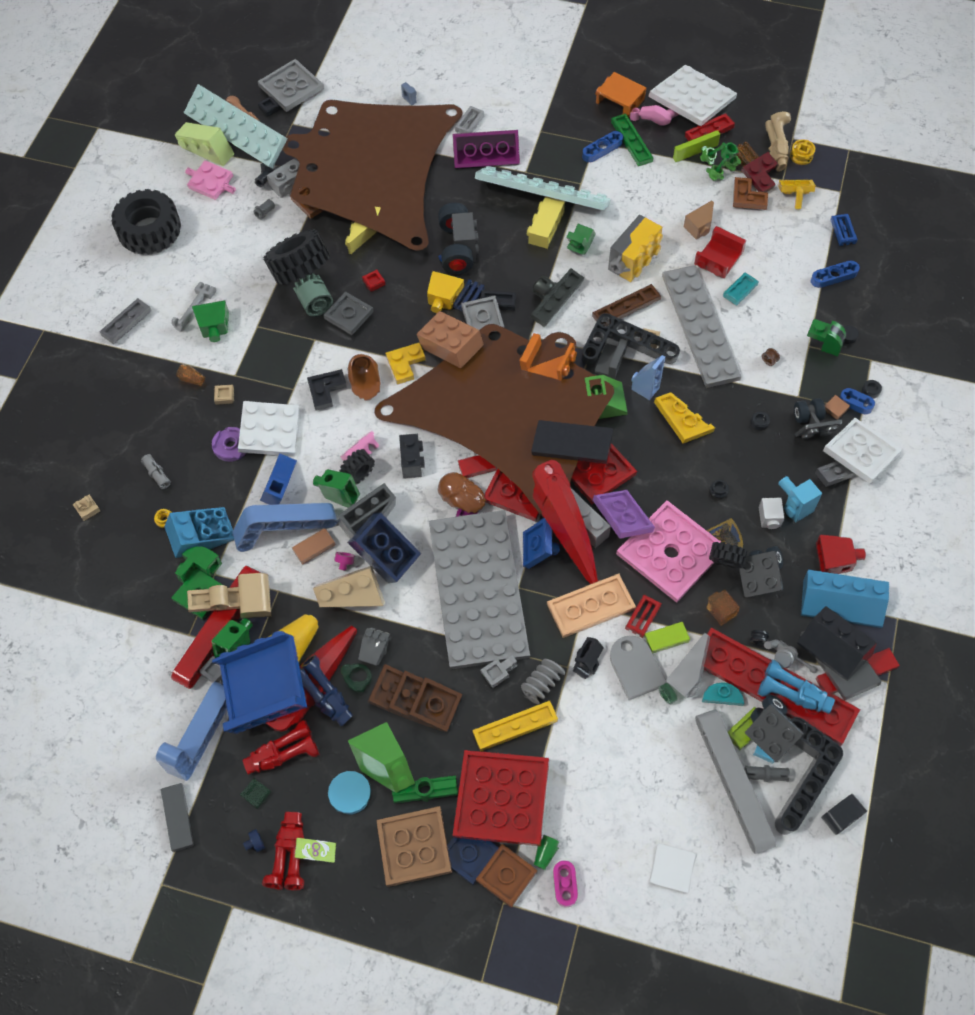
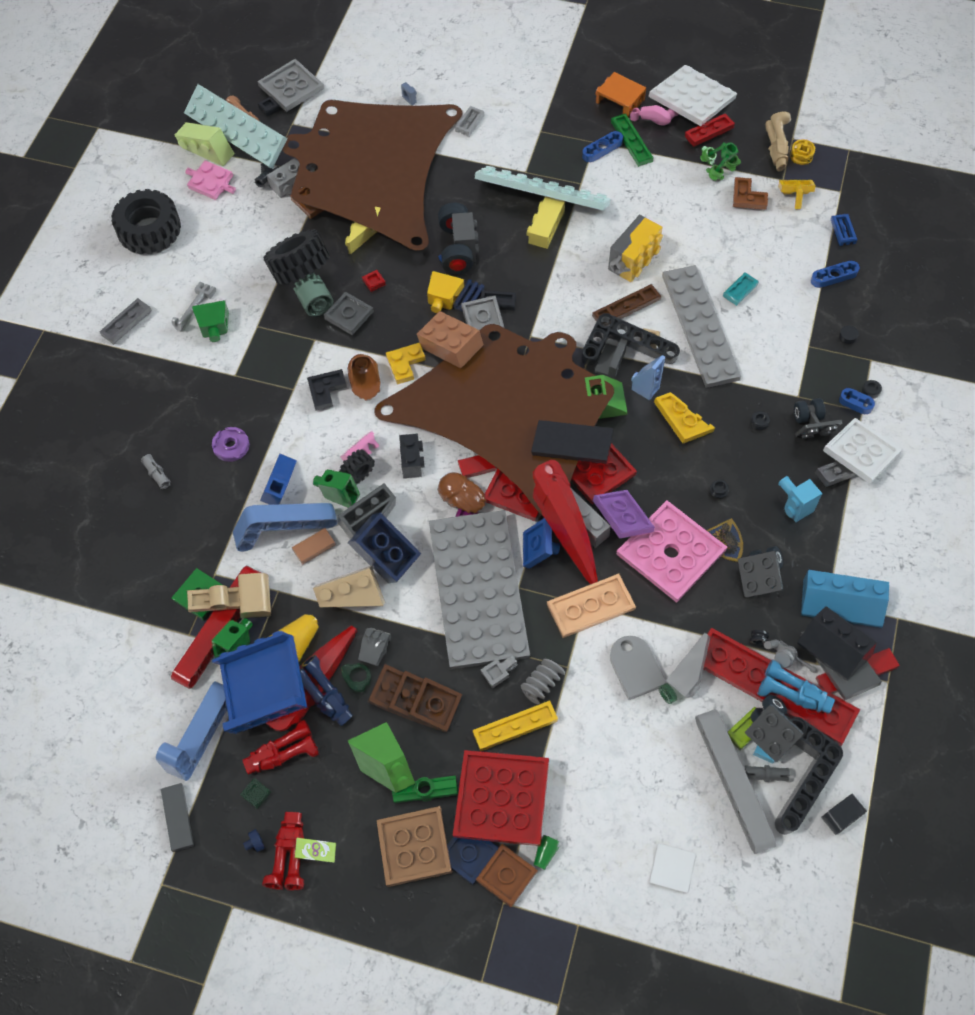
tan tile [73,494,100,521] -> none
yellow plate [154,509,172,528] -> none
dark azure slope [164,507,234,558] -> none
green brick [175,547,222,583] -> none
clear orange cone [176,364,205,386] -> none
flat silver plate [199,656,222,683] -> none
tan tile [214,385,234,404] -> none
white plate [238,401,299,456] -> none
dark grey pin [253,199,275,219] -> none
medium azure tile [328,771,371,815] -> none
dark pink tile [334,552,355,570] -> none
magenta slope [452,130,520,168] -> none
orange panel [519,333,577,381] -> none
pearl dark grey plate [530,268,585,327] -> none
dark pink plate [553,860,578,907] -> none
green brick [566,223,596,255] -> none
black piece [573,637,604,679] -> none
red tile [625,595,662,638] -> none
lime tile [644,622,690,654] -> none
lime tile [673,130,720,162] -> none
medium nougat slope [684,200,714,240] -> none
red panel [694,226,747,279] -> none
teal plate [702,682,744,706] -> none
clear orange brick [706,590,740,626] -> none
black tyre [709,542,748,568] -> none
clear orange tile [737,141,759,166] -> none
dark red plate [741,152,778,192] -> none
white brick [759,498,784,529] -> none
reddish brown bush [762,348,780,366] -> none
green brick [807,319,846,356] -> none
red torso [816,535,866,574] -> none
nougat tile [825,395,850,420] -> none

